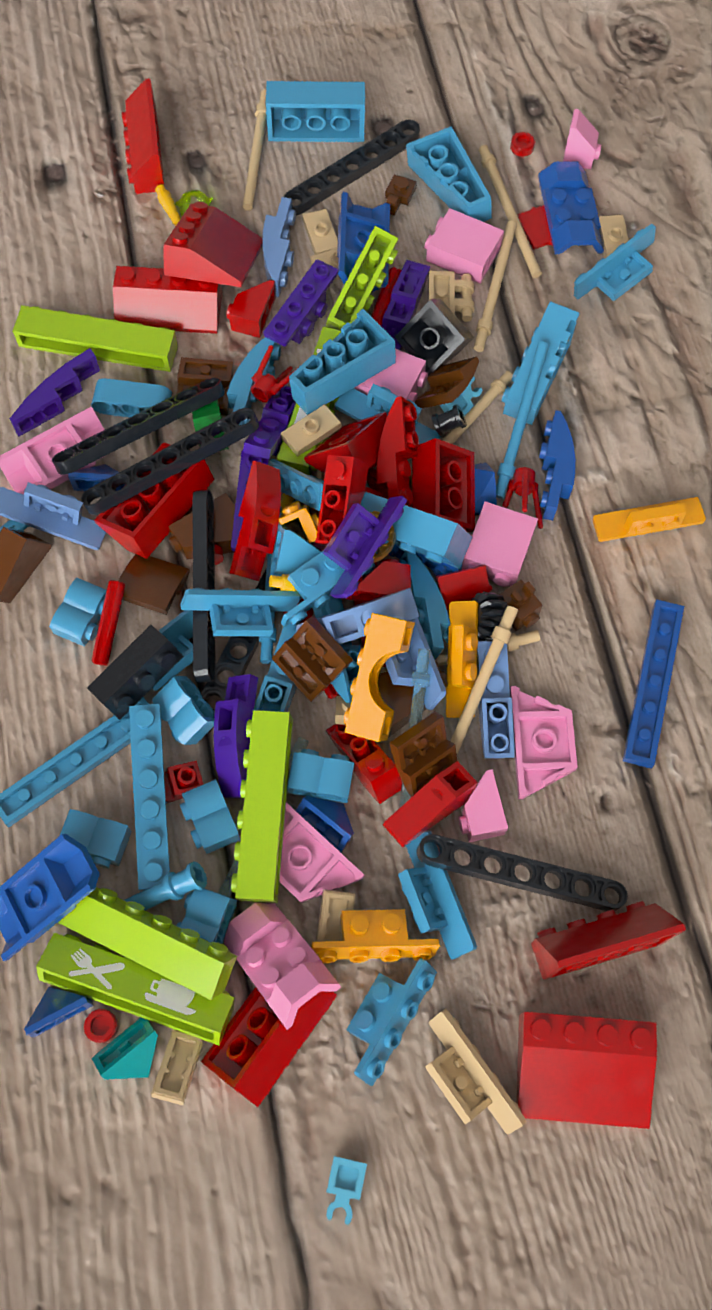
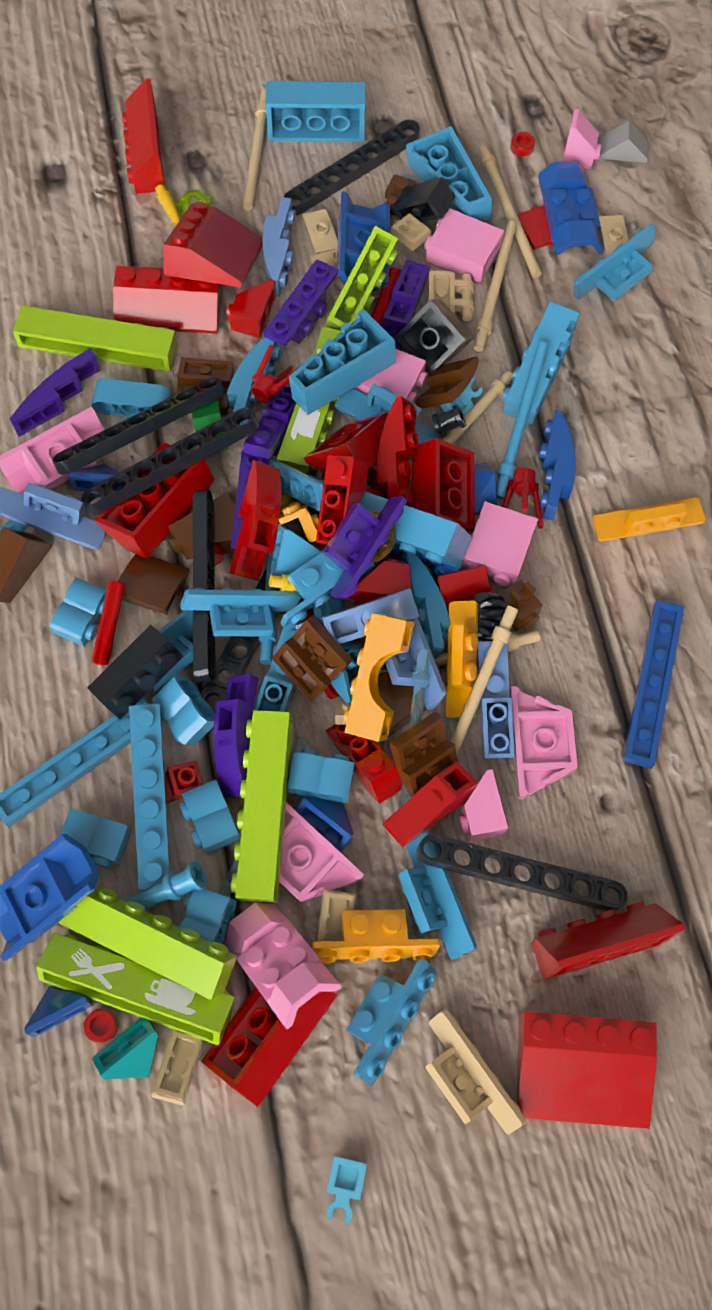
tan plate [281,404,341,457] -> none
none -> tan bracket [391,213,431,251]
none -> black brick [392,177,455,223]
none -> light grey slope [599,121,648,163]

